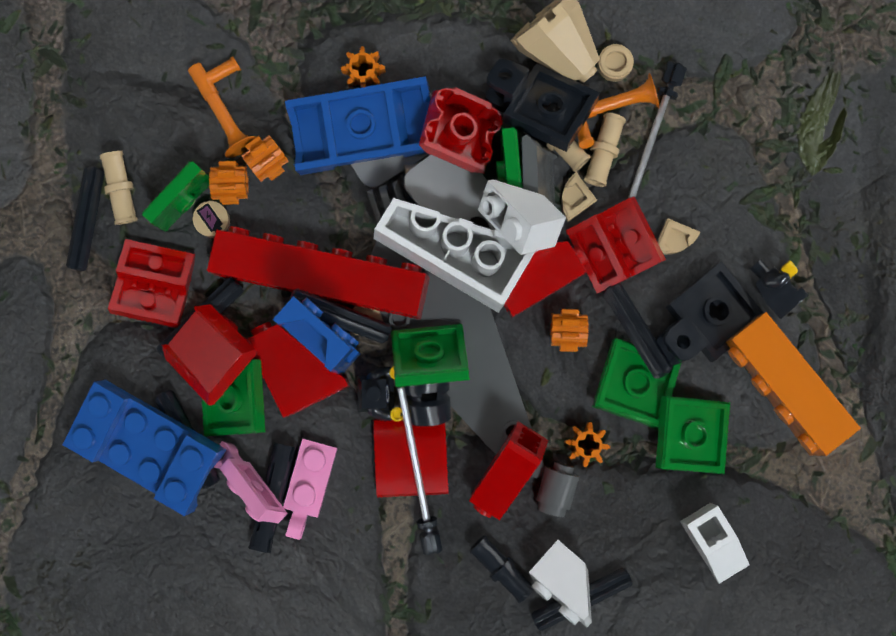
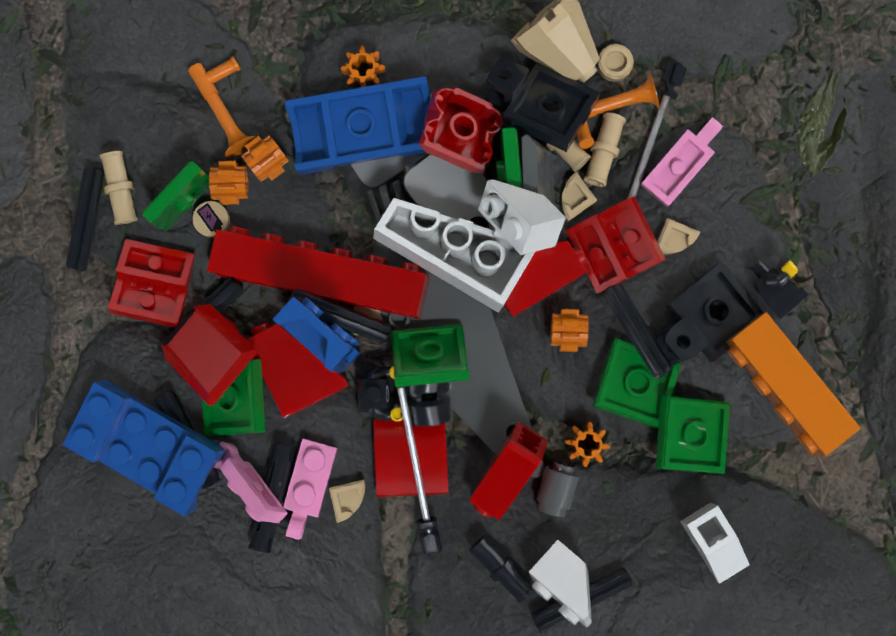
none -> tan tile [329,479,366,523]
none -> bright pink plate [640,117,723,207]

